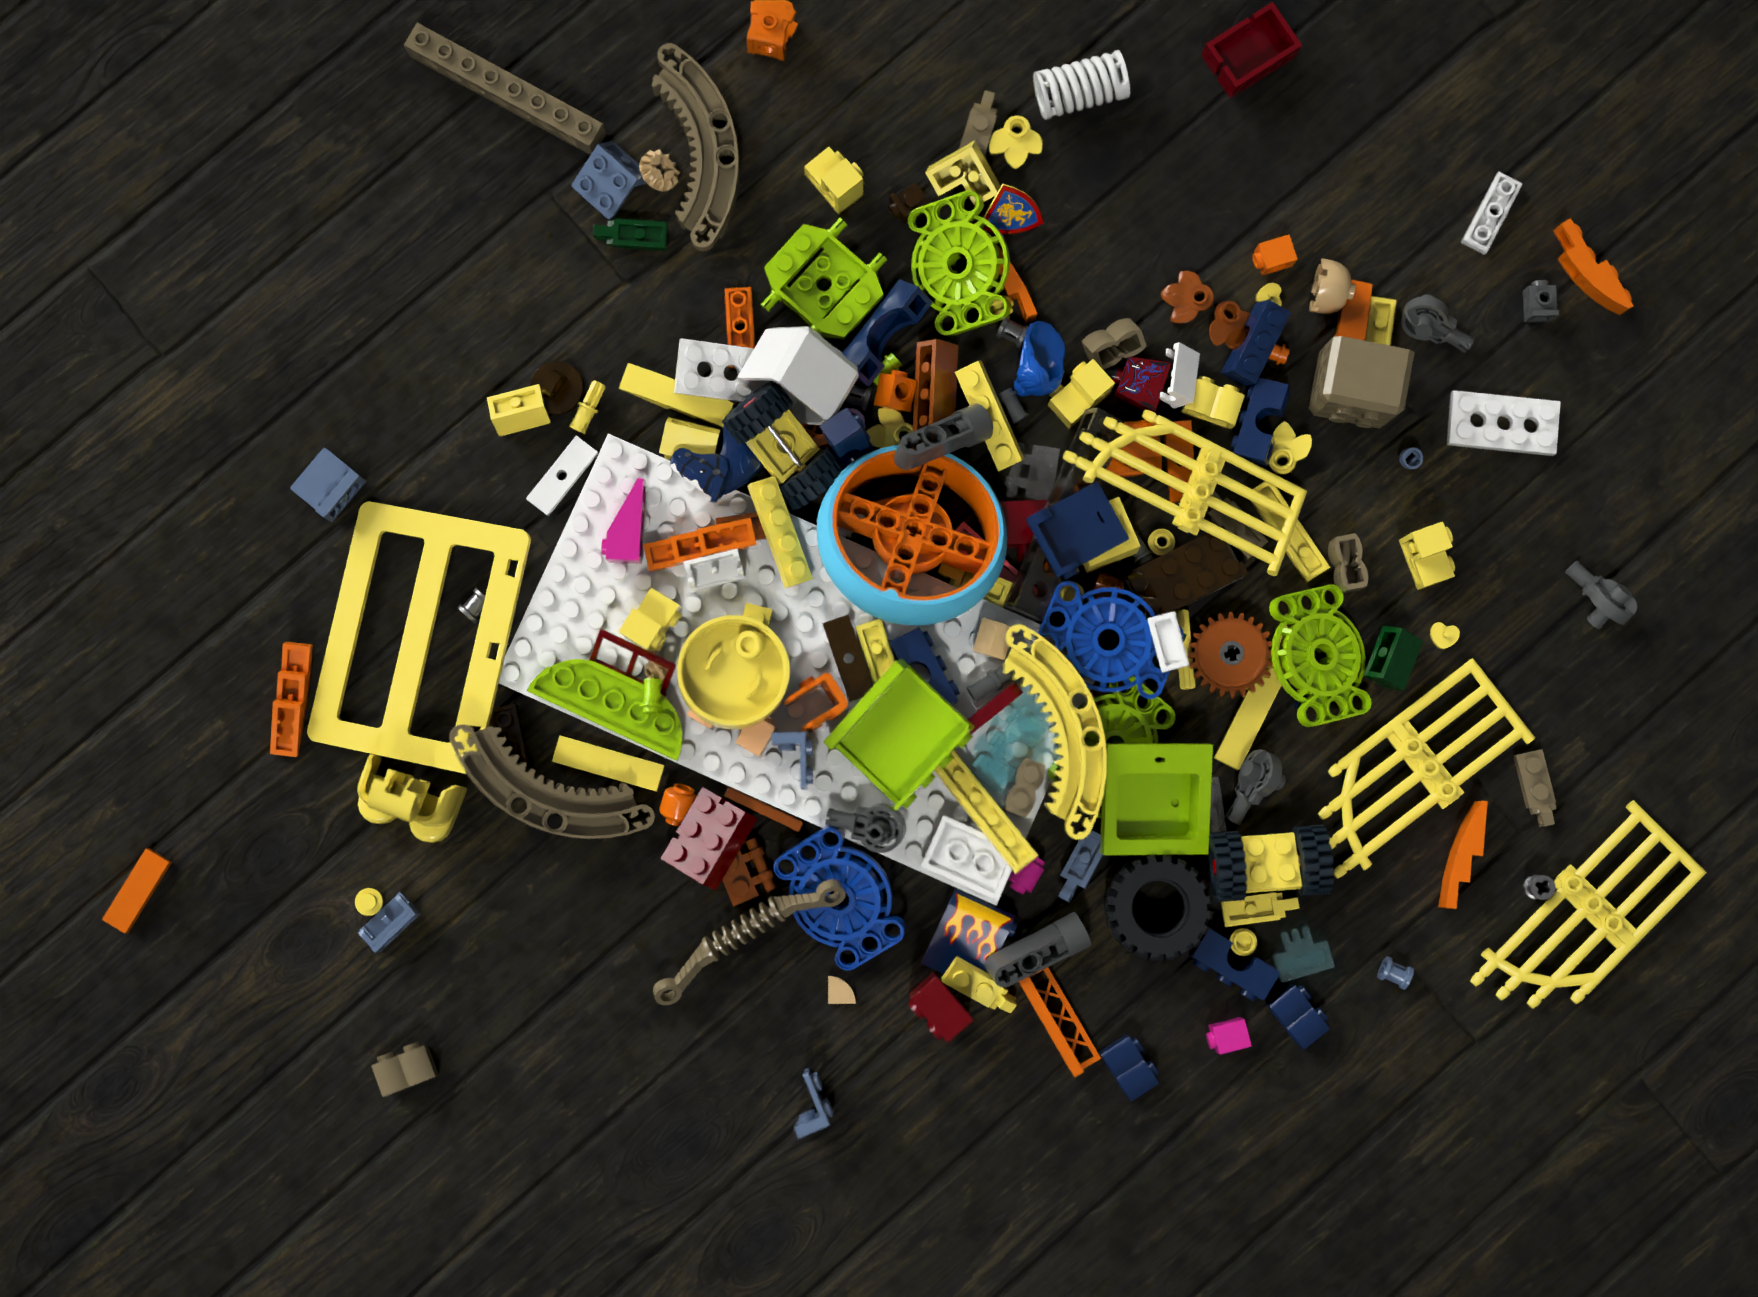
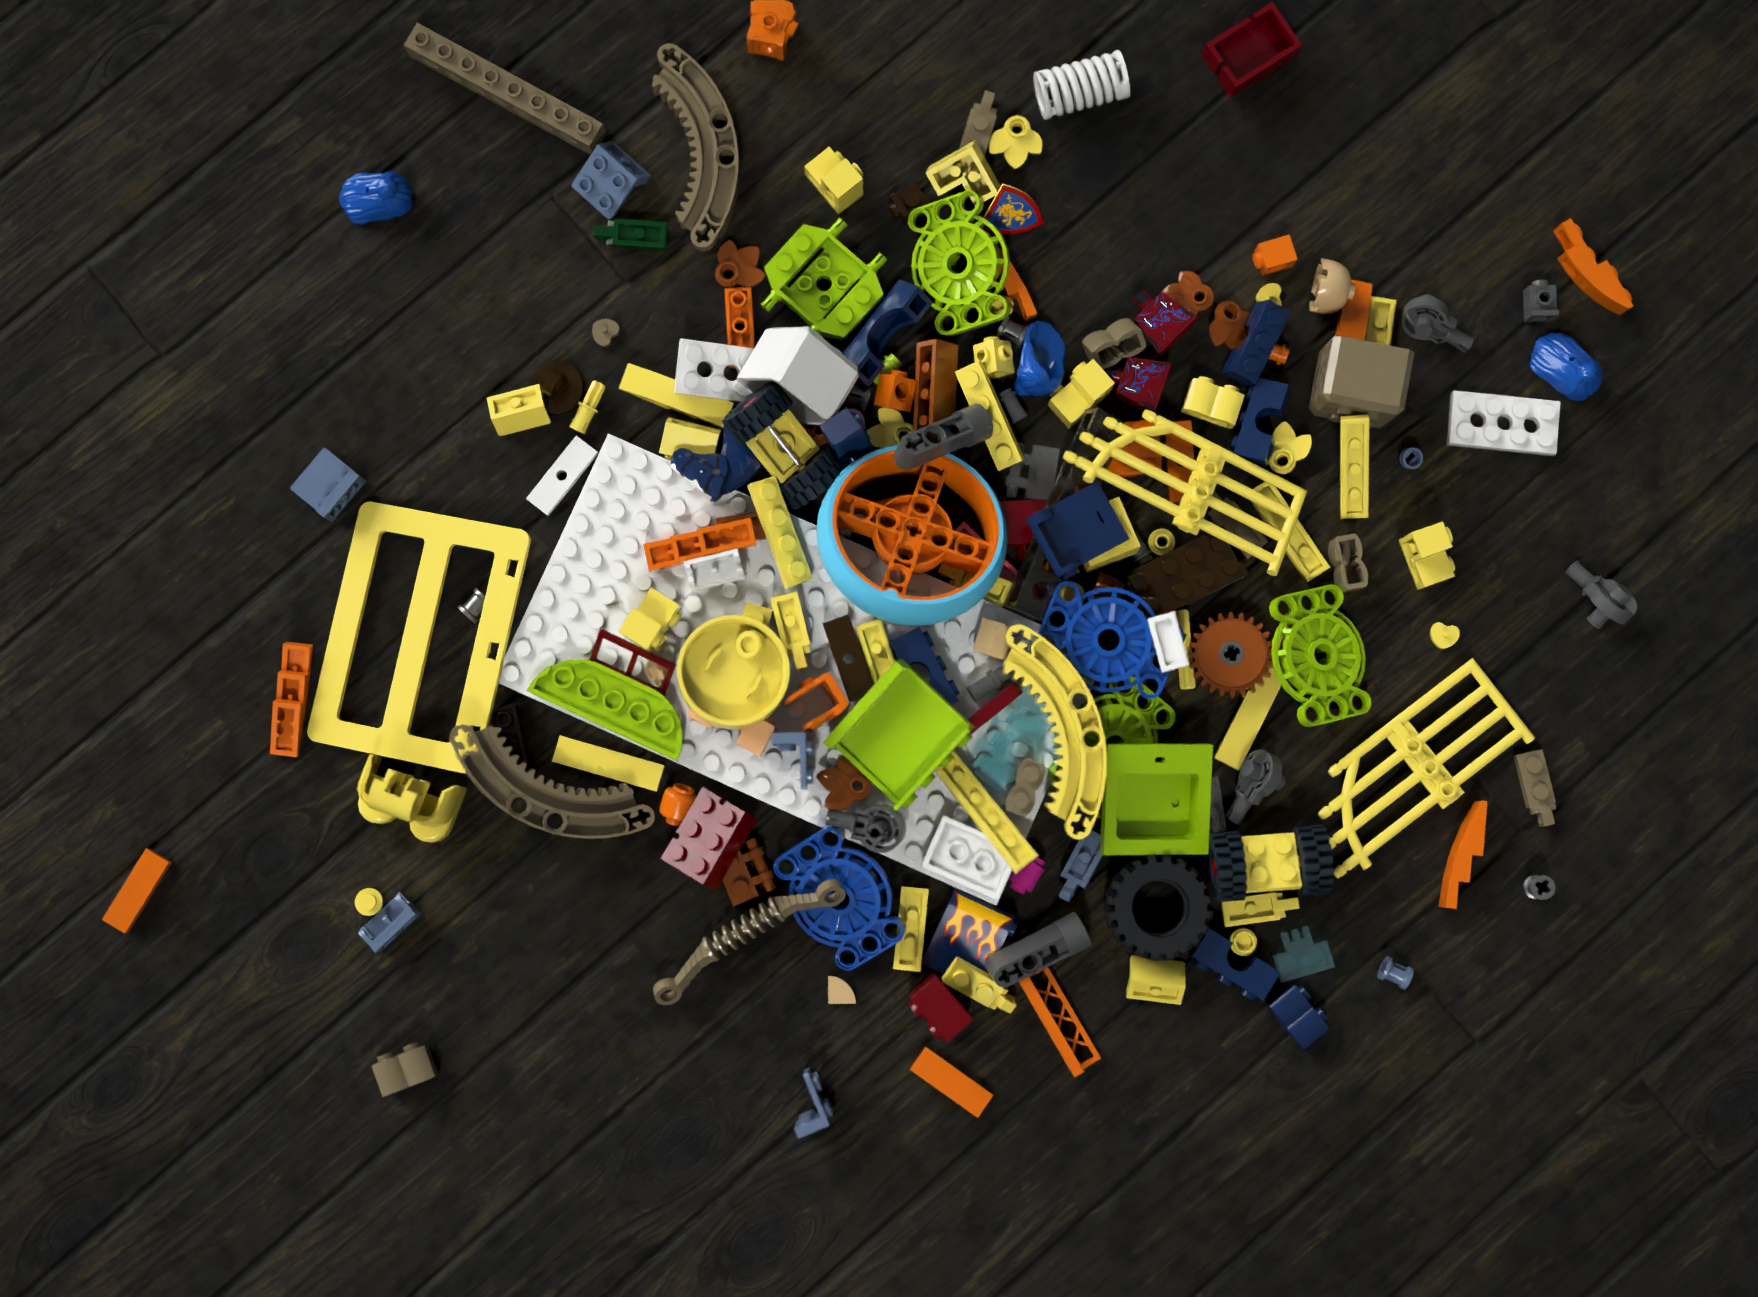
dark pink slope [601,478,646,564] -> none
tan gear [639,149,680,191] -> none
lime pin [640,678,663,714] -> none
dark orange tile [725,787,804,832] -> none
dark blue brick [1098,1035,1159,1102] -> none
white hinge [1160,342,1200,409] -> none
dark pink brick [1206,1017,1252,1055] -> none
dark green brick [1364,626,1423,691] -> none
white tile [1461,172,1522,255] -> none
light yellow piece [1470,800,1707,1009] -> none
none -> blue hair [339,171,413,224]
none -> dark tan piece [592,319,620,347]
none -> dark orange plate [715,240,765,288]
none -> light yellow hinge [770,592,811,671]
none -> dark orange plate [817,757,871,810]
none -> light yellow plate [893,886,929,972]
none -> orange tile [910,1046,993,1118]
none -> light yellow brick [973,336,1014,379]
none -> light yellow panel [1126,955,1186,1005]
none -> dark red torso [1133,289,1199,356]
none -> light yellow tile [1340,414,1369,519]
none -> blue hair [1530,333,1602,401]

